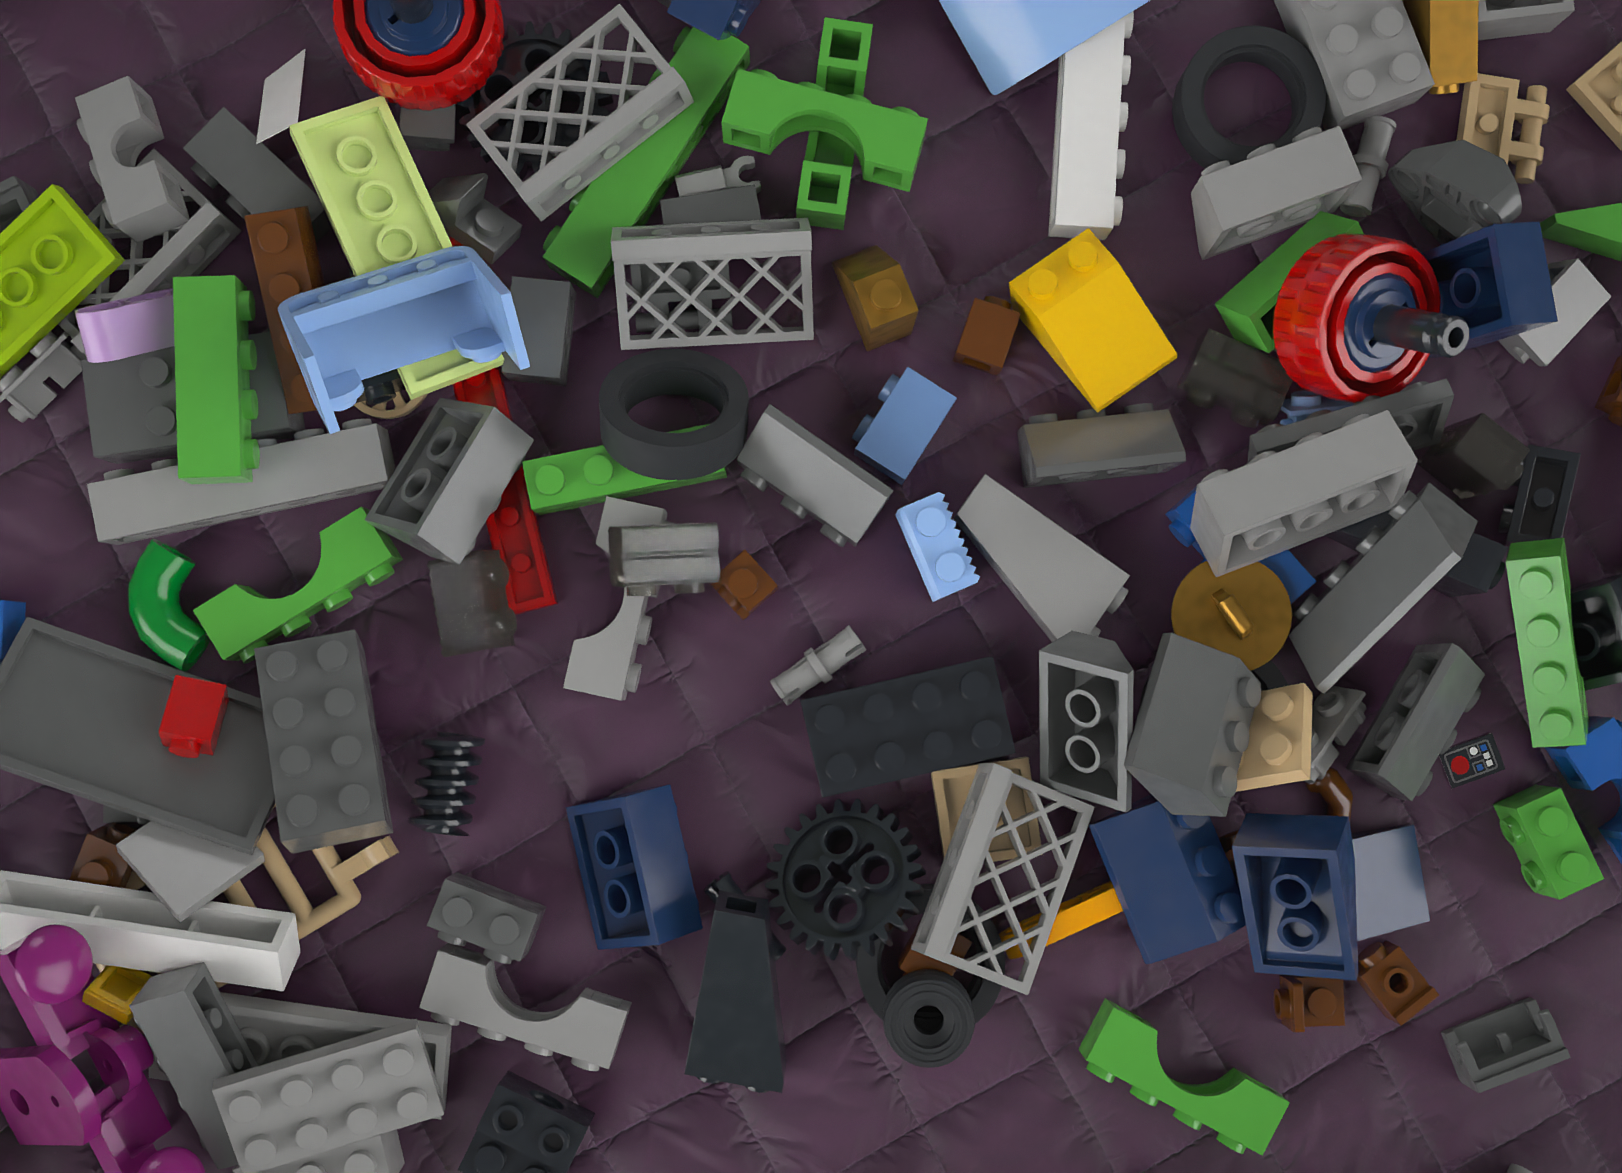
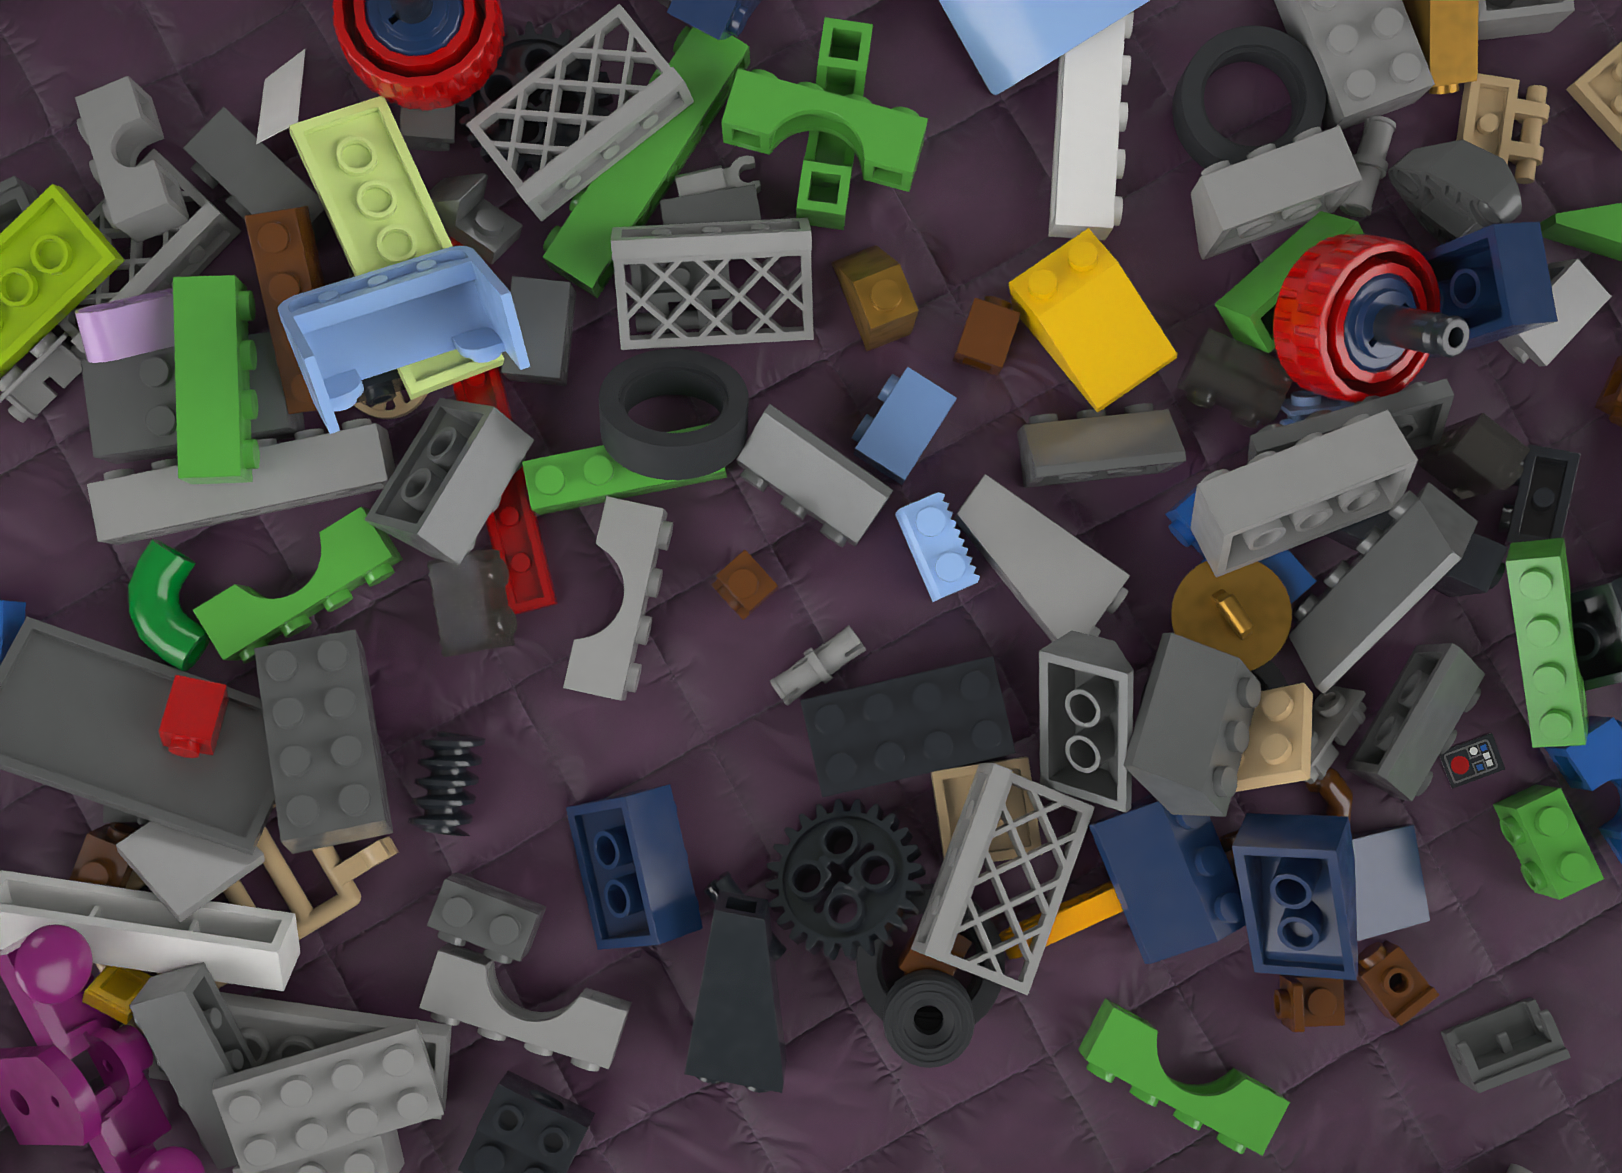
clear smoke brick [608,522,720,596] -> none

